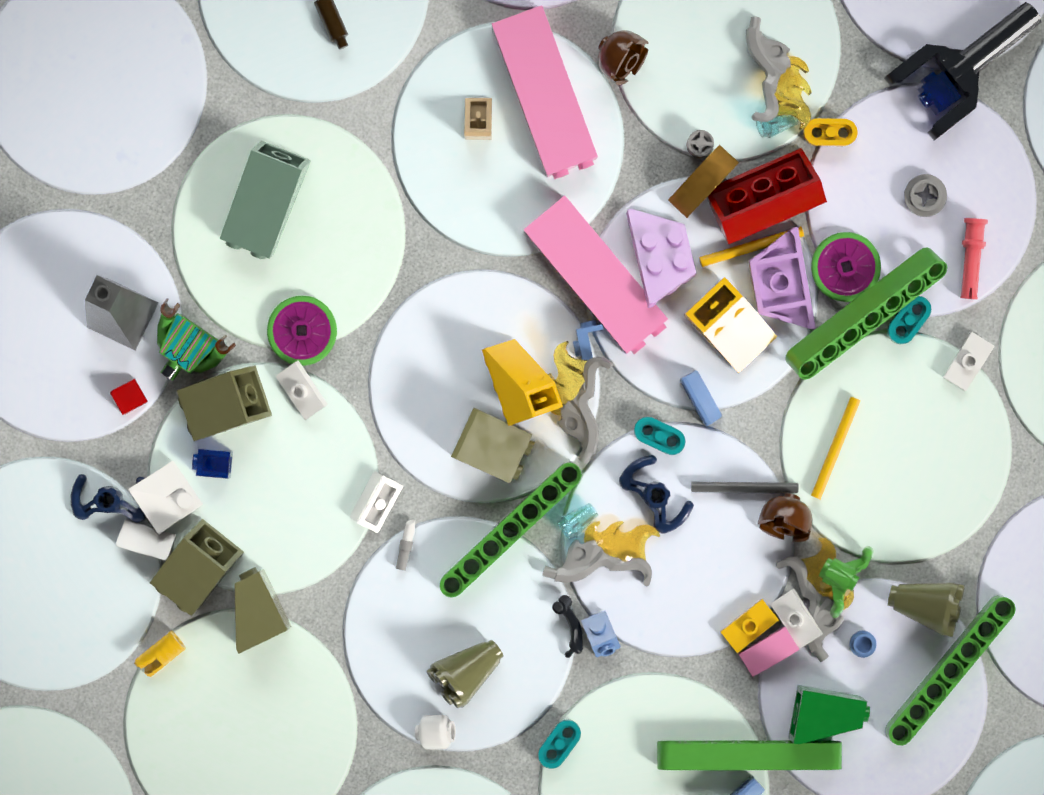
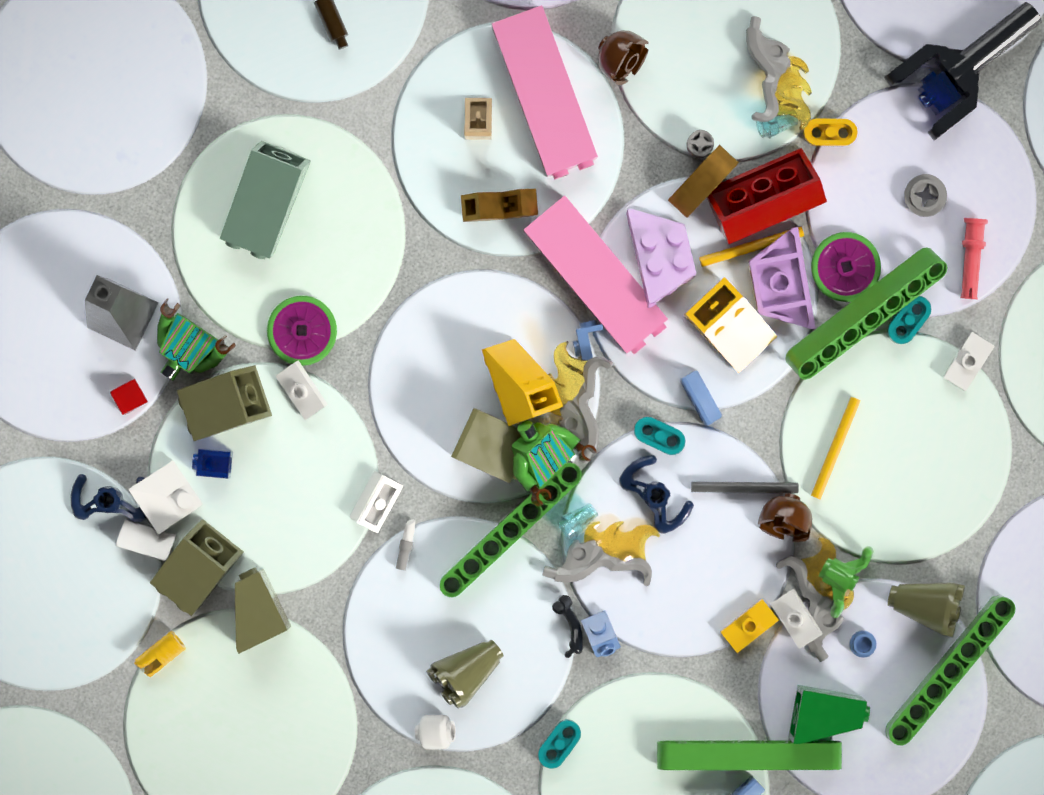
bright pink slope [738,626,799,677] -> none
none -> pearl gold brick [461,189,538,222]
none -> bright green torso [511,420,597,506]

